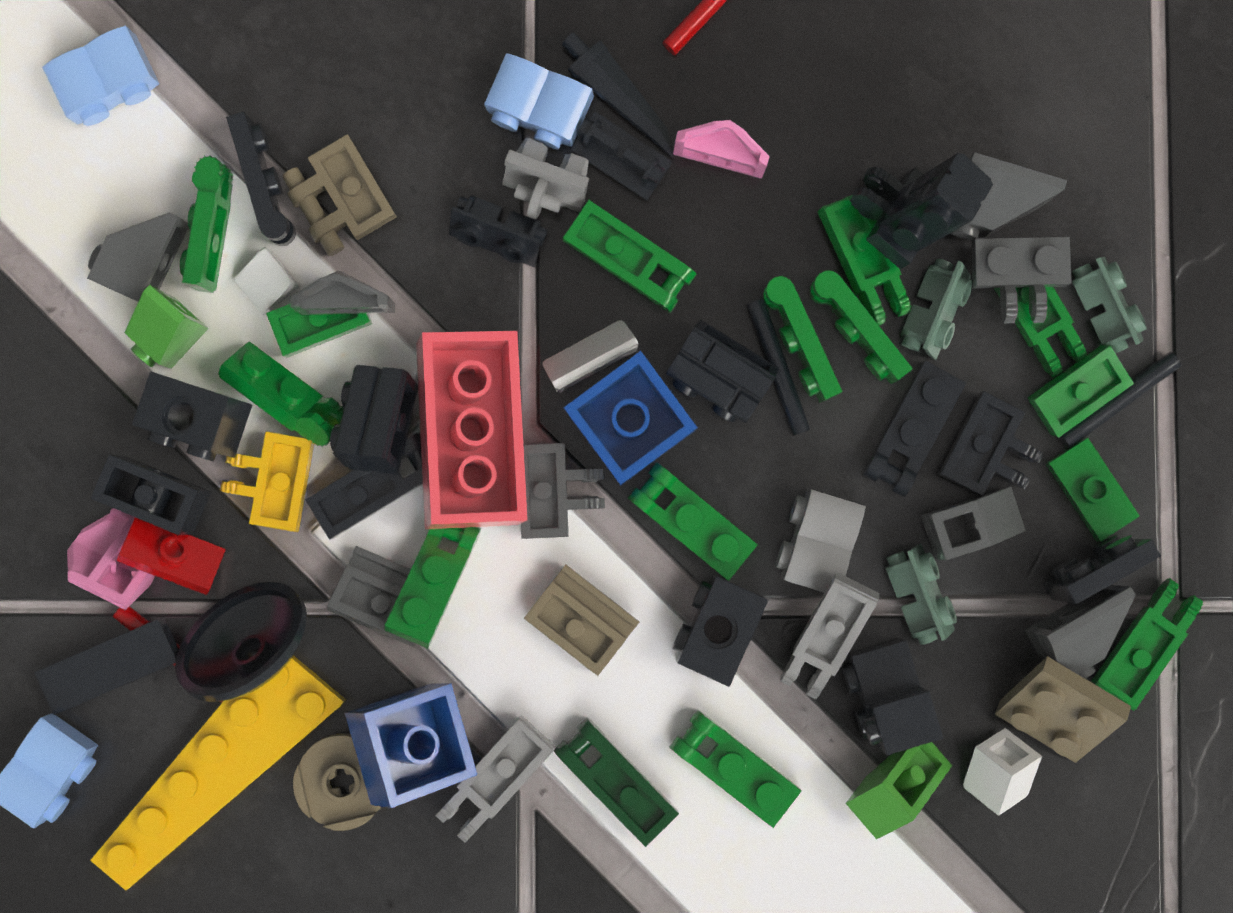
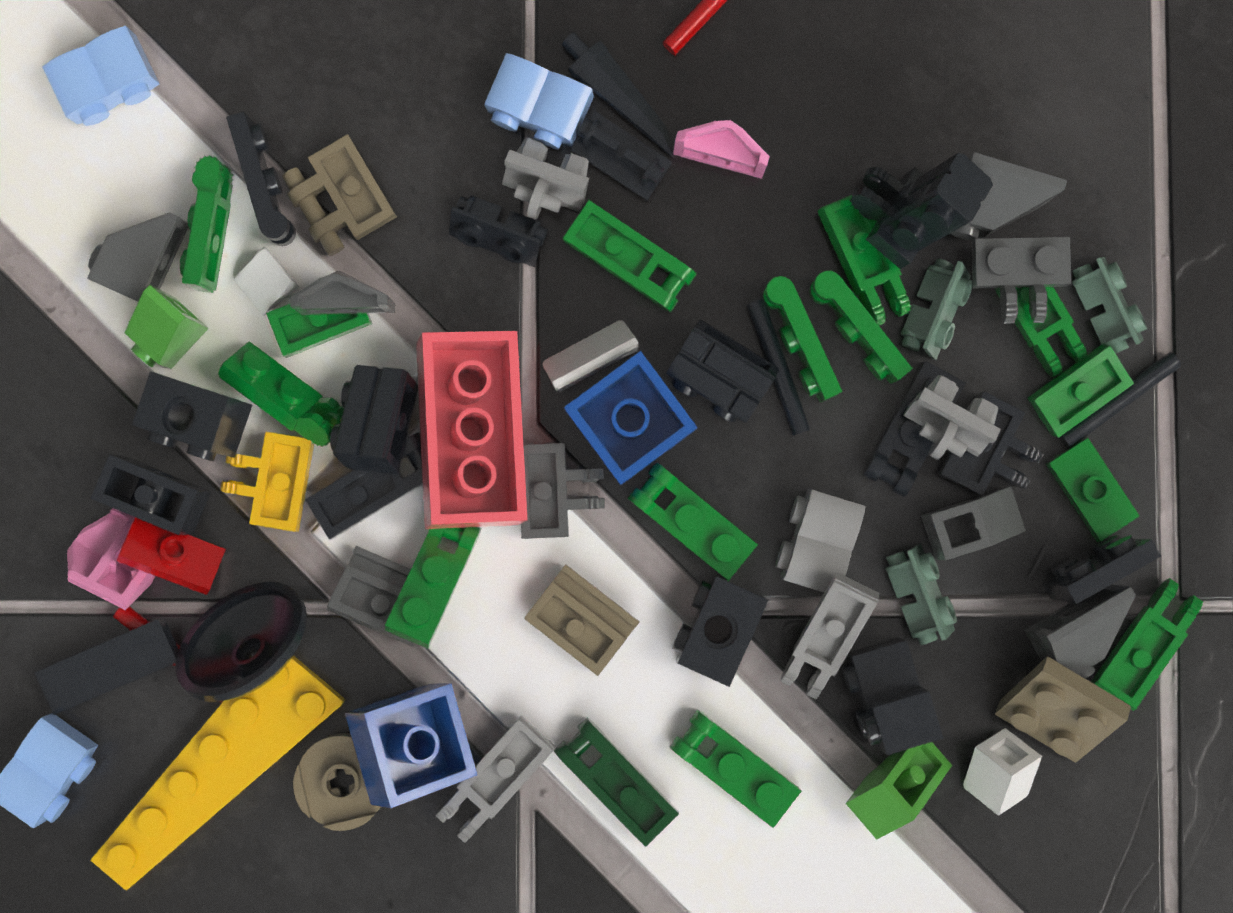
none -> light grey hips [904,375,1001,460]

